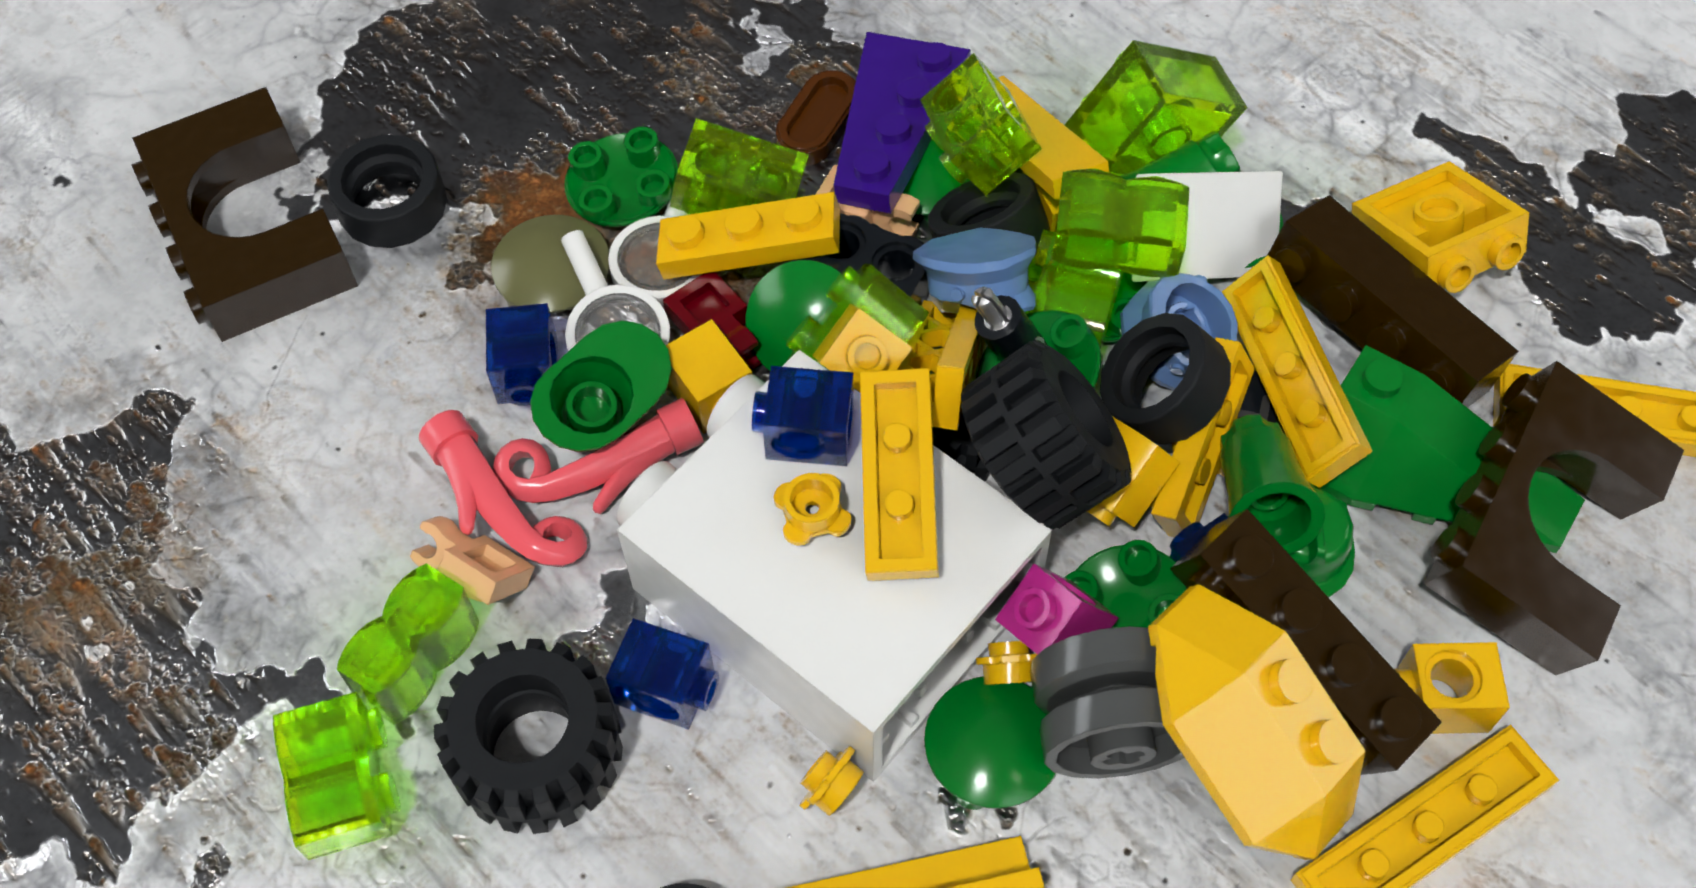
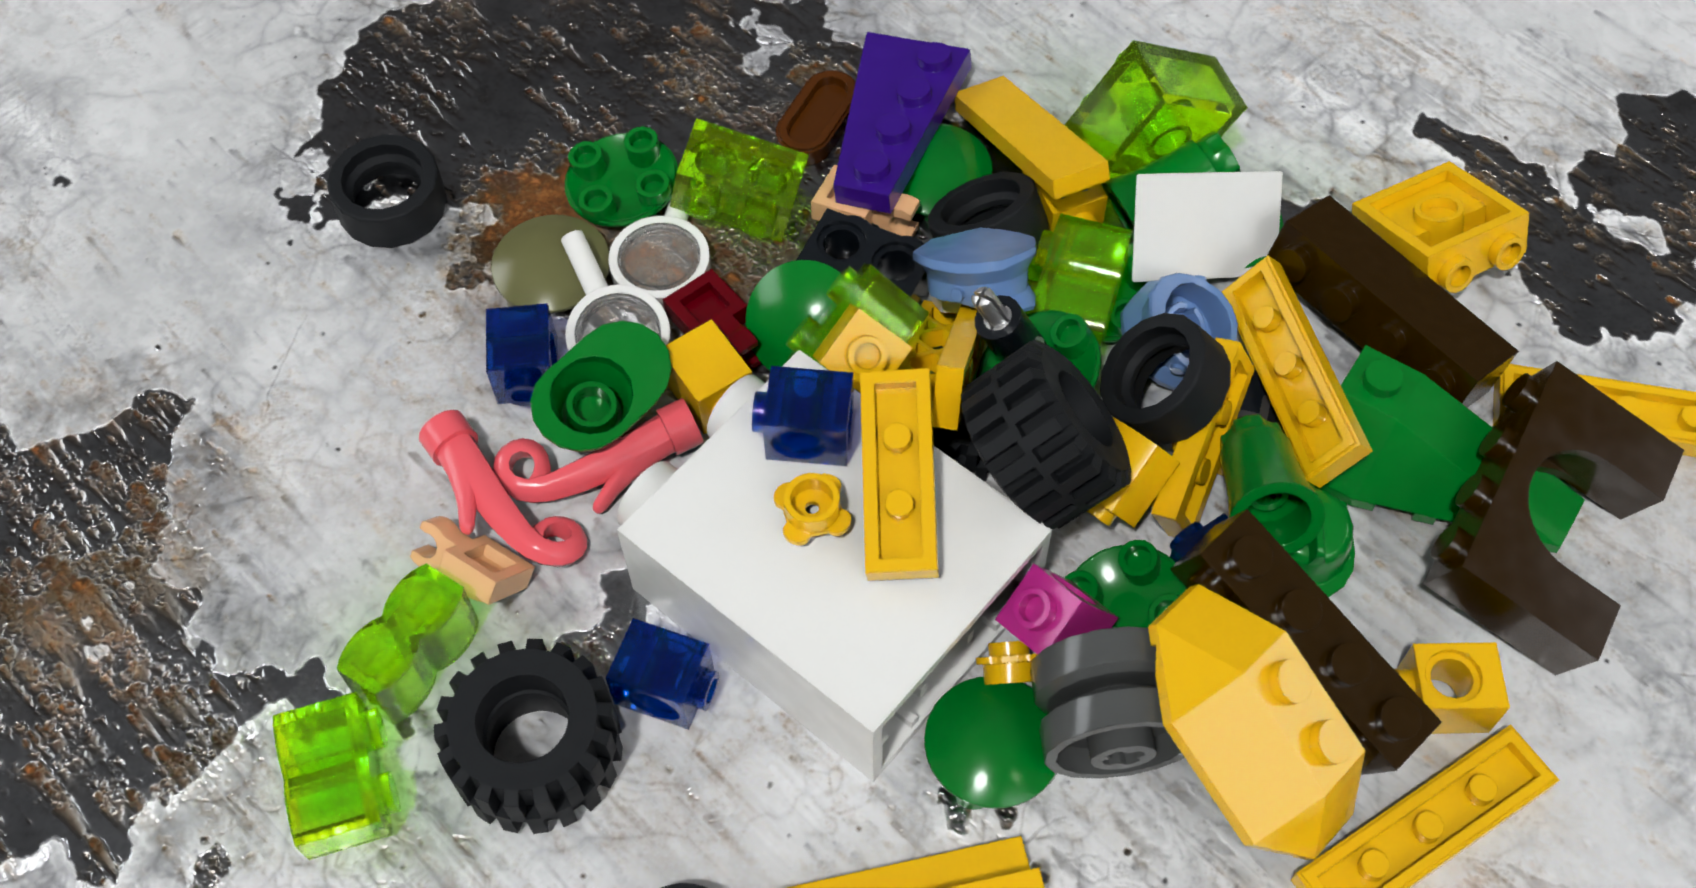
dark brown arch [131,87,358,342] -> none
yellow plate [656,192,840,280] -> none
yellow plate [799,745,864,816] -> none
clear neon green brick [920,53,1042,195] -> none
clear neon green brick [1052,169,1189,277] -> none

